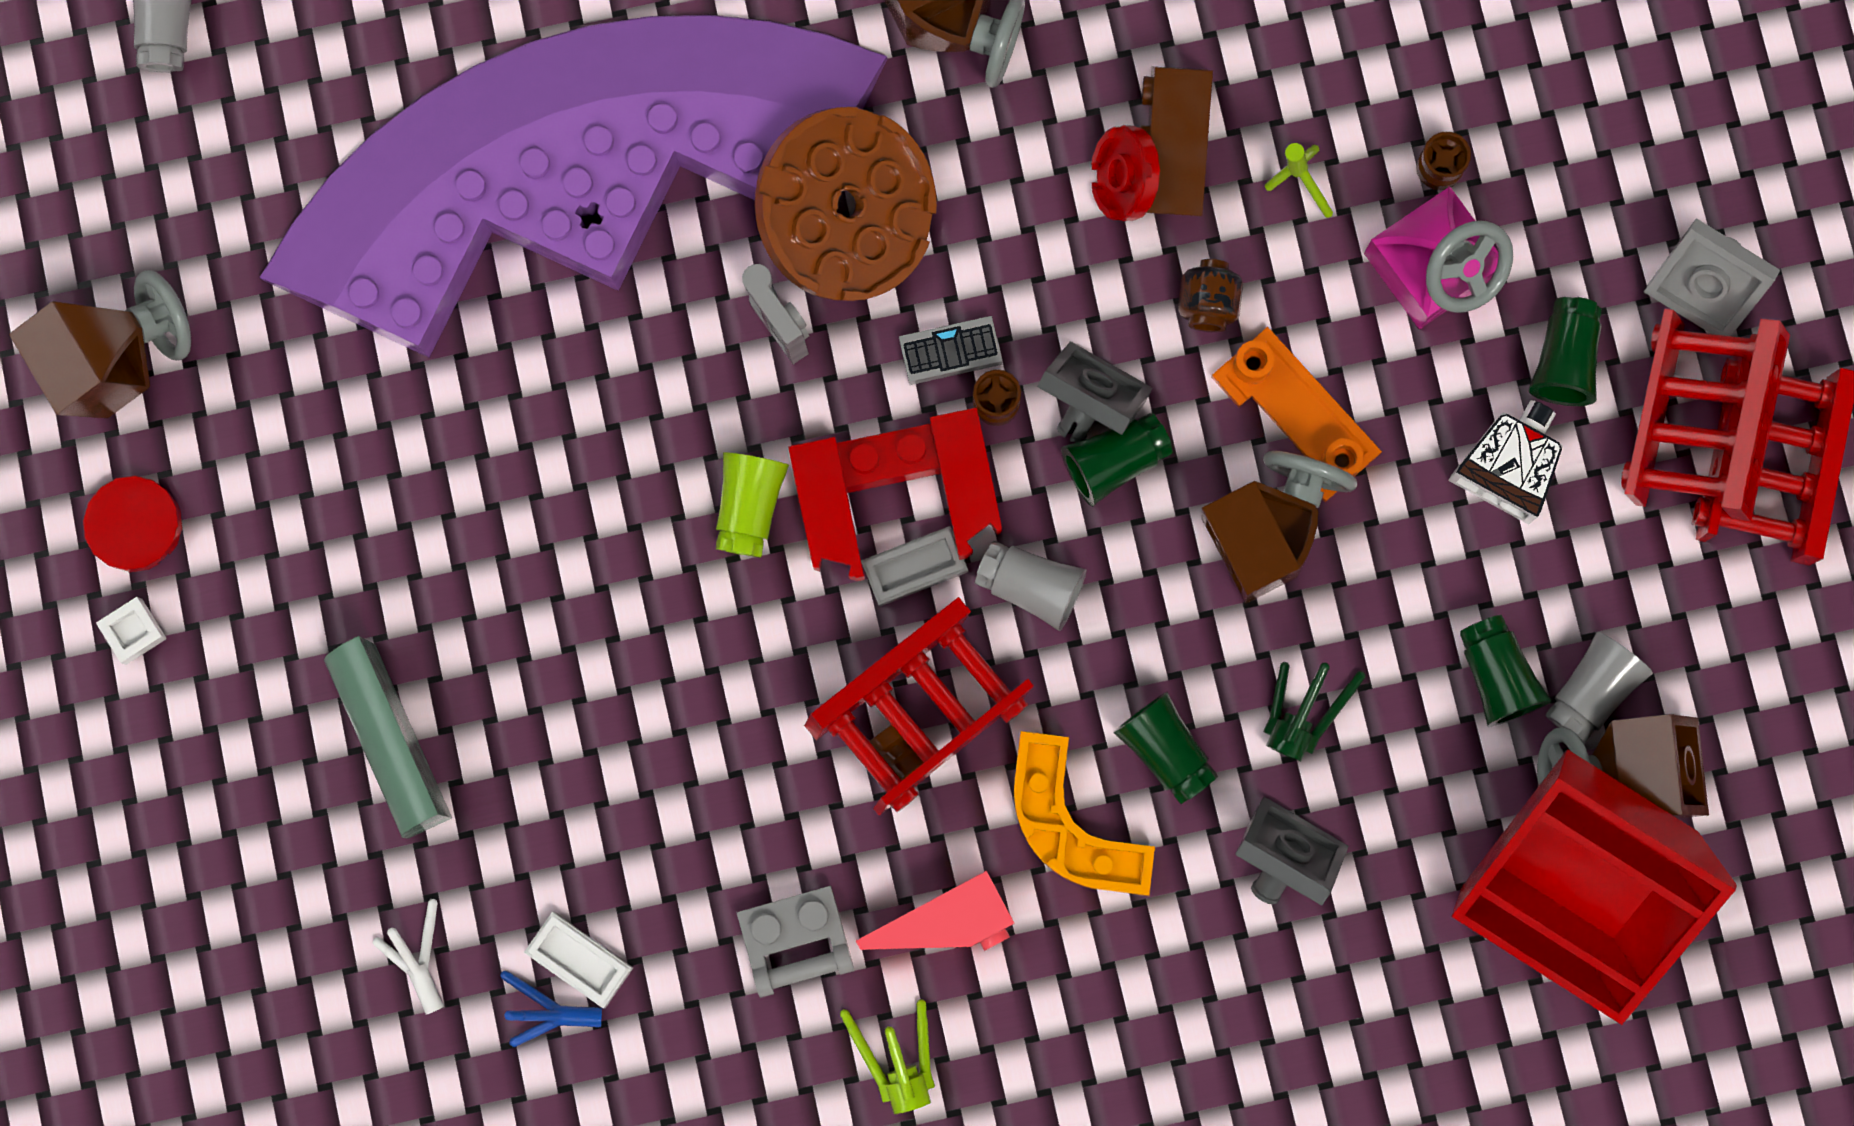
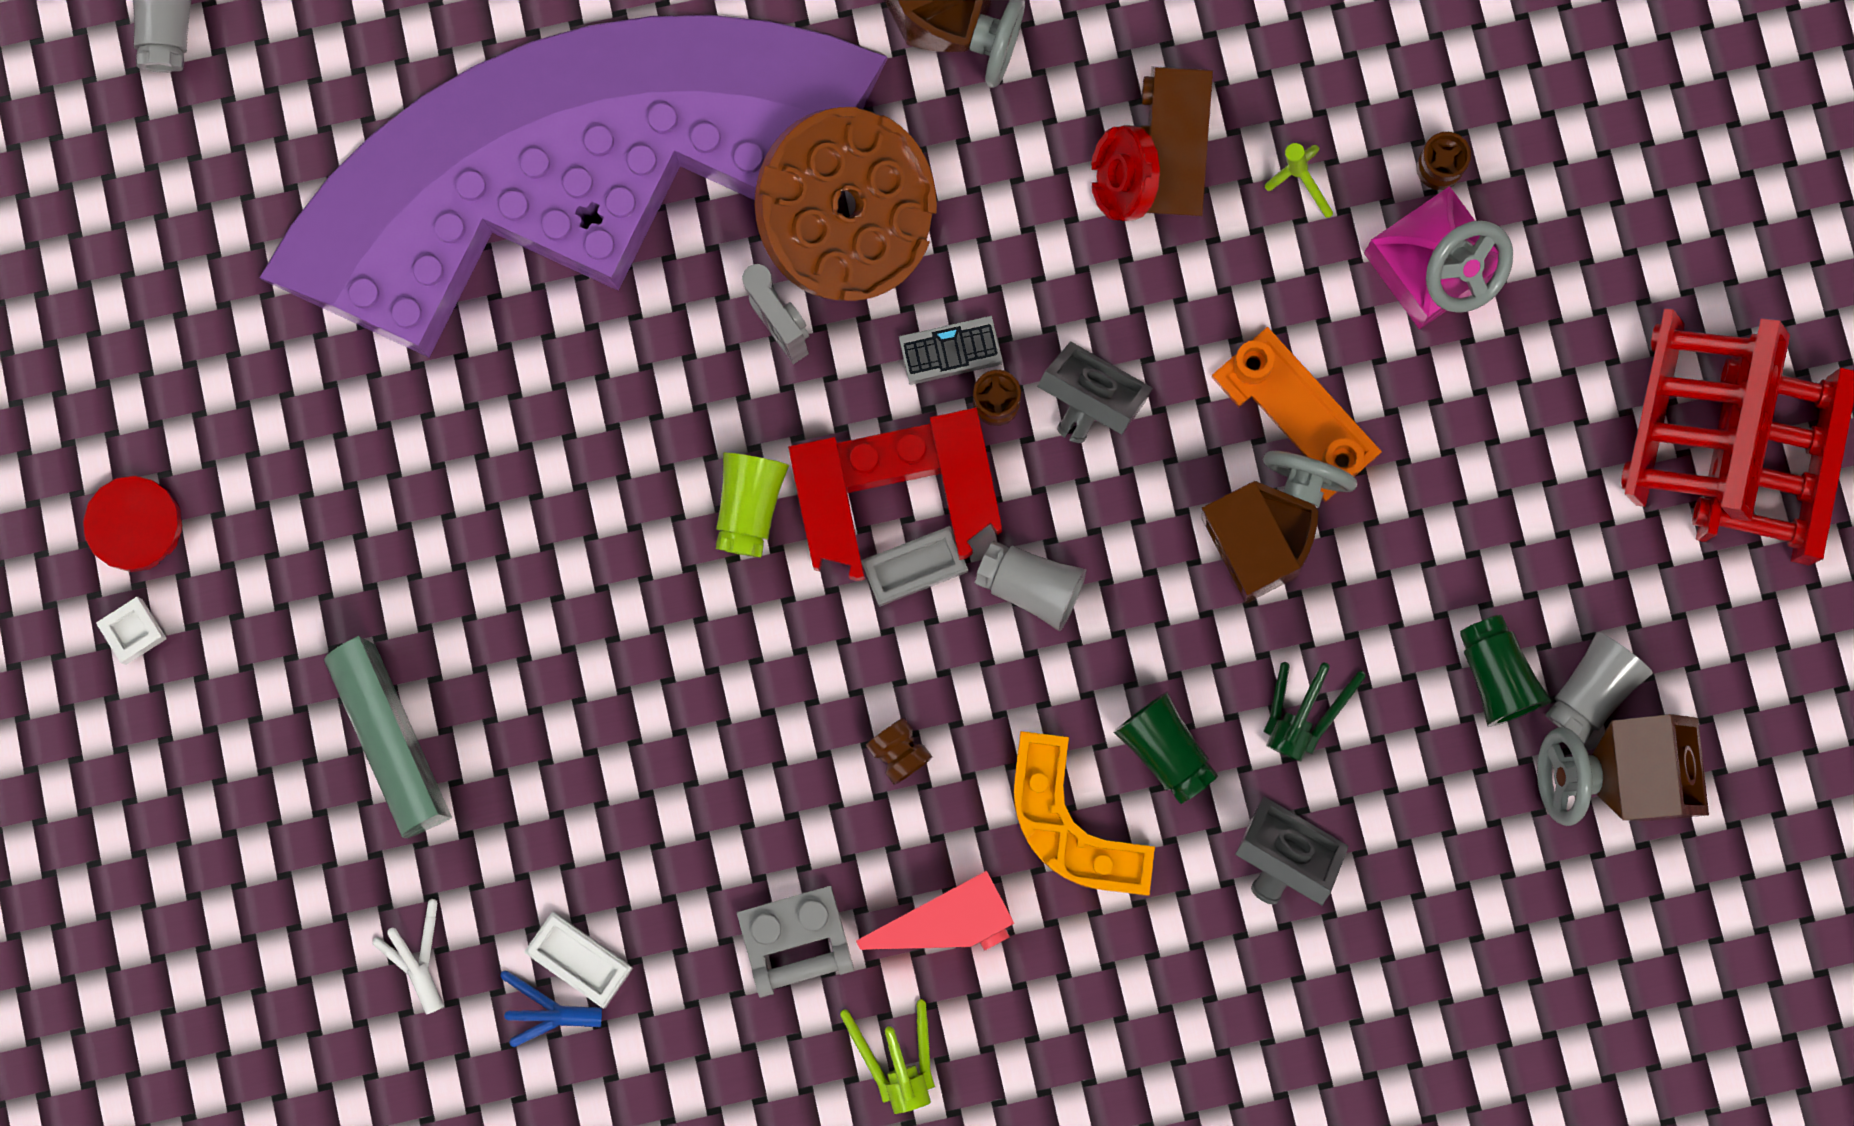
reddish brown piece [9,270,191,419] -> none
red fence [804,597,1034,816] -> none
dark green plant [1061,413,1173,507] -> none
reddish brown head [1178,259,1243,332] -> none
torso [1448,400,1563,525] -> none
red slope [1451,749,1737,1025] -> none
dark green plant [1529,297,1602,406] -> none
light grey tile [1644,218,1780,336] -> none

